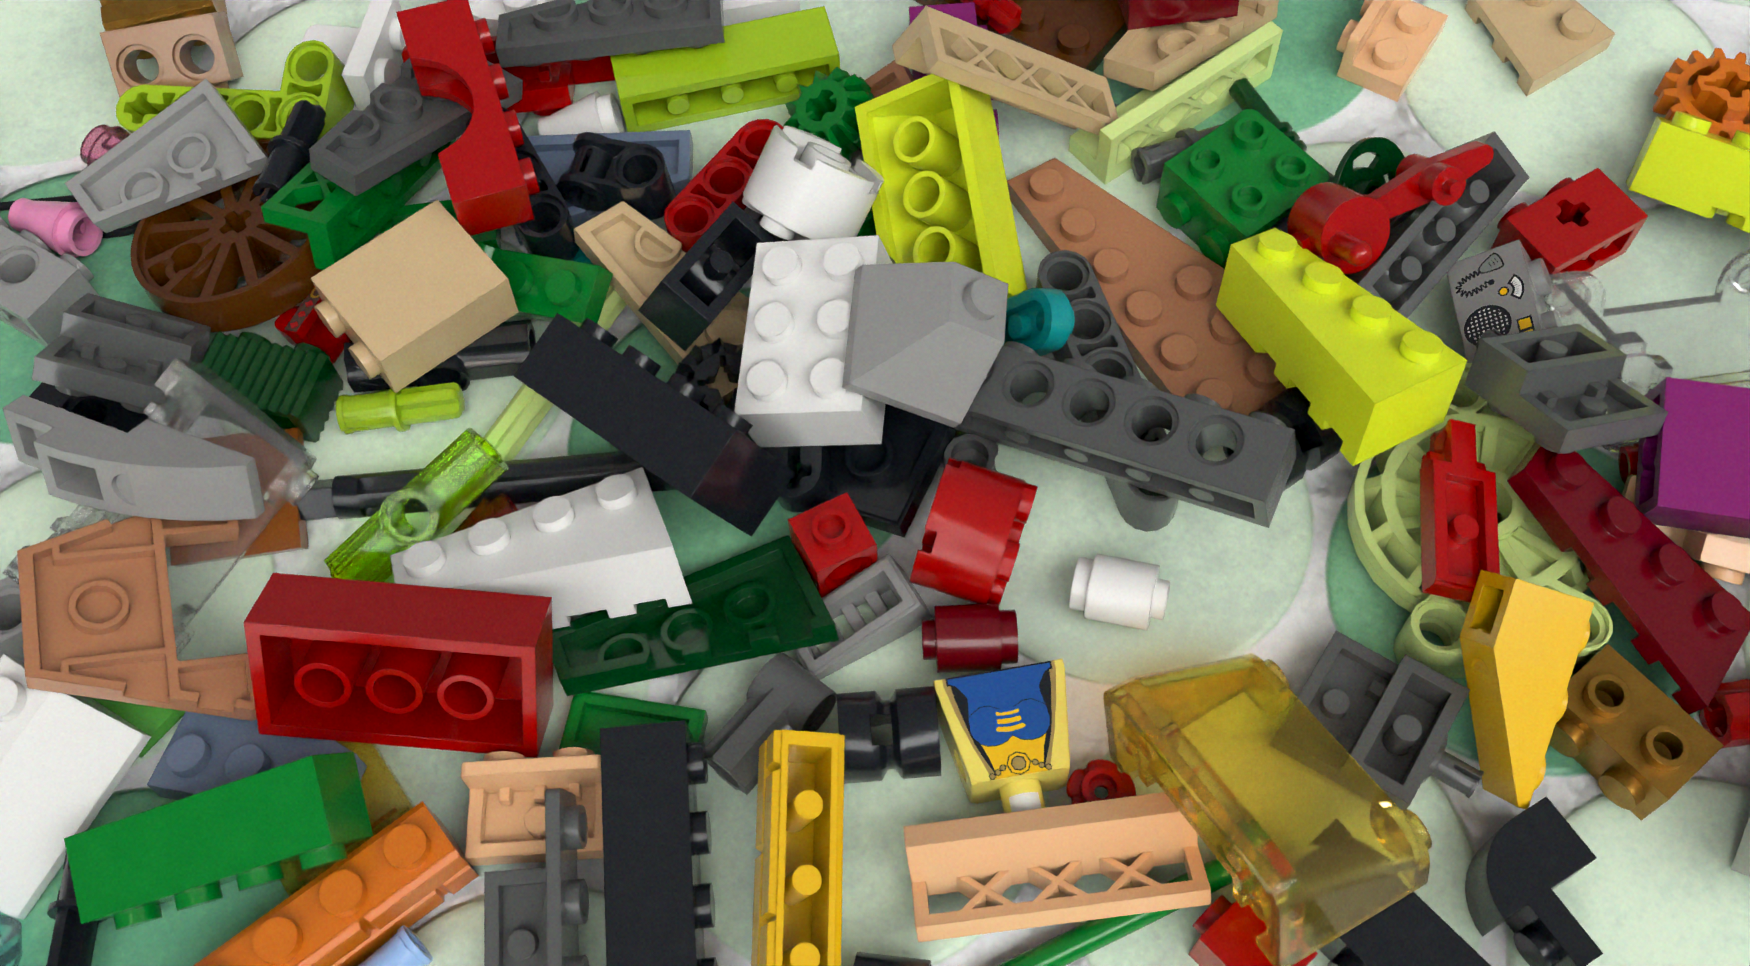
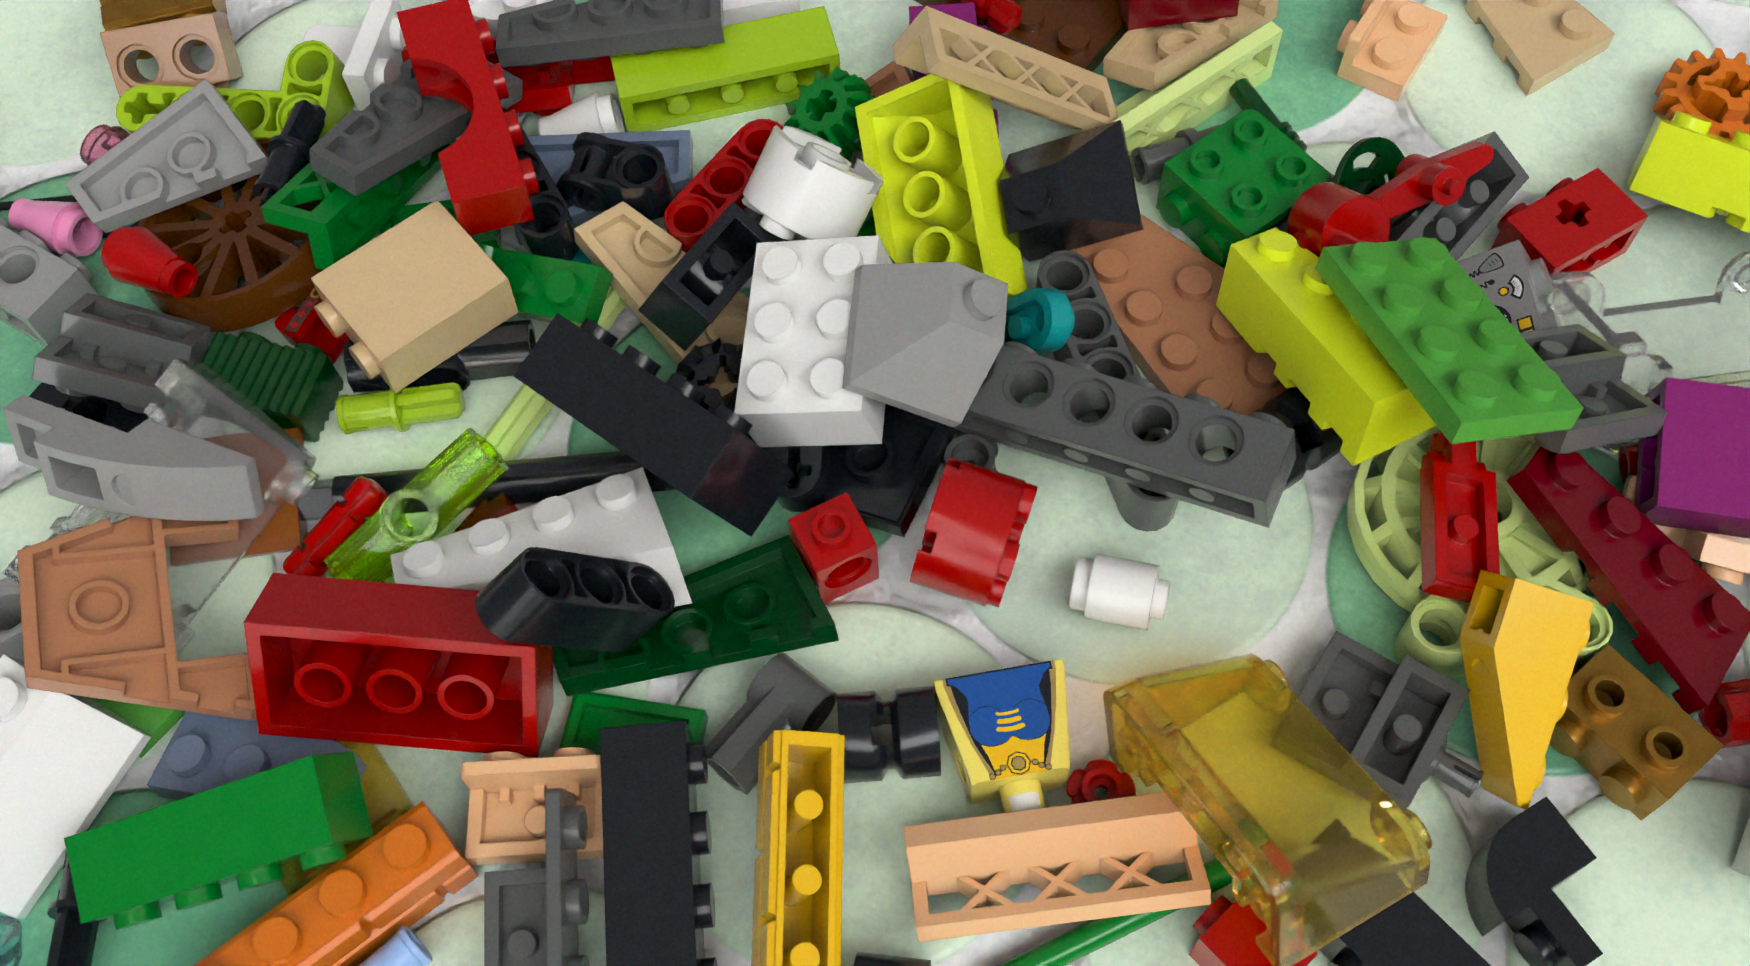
light grey slope [794,554,933,680] -> none
dark red brick [921,603,1018,673] -> none
none -> red cone [101,226,198,298]
none -> red axle [283,476,389,577]
none -> black beam [475,547,675,652]
none -> black slope [999,120,1143,262]
none -> bright green plate [1315,237,1584,444]

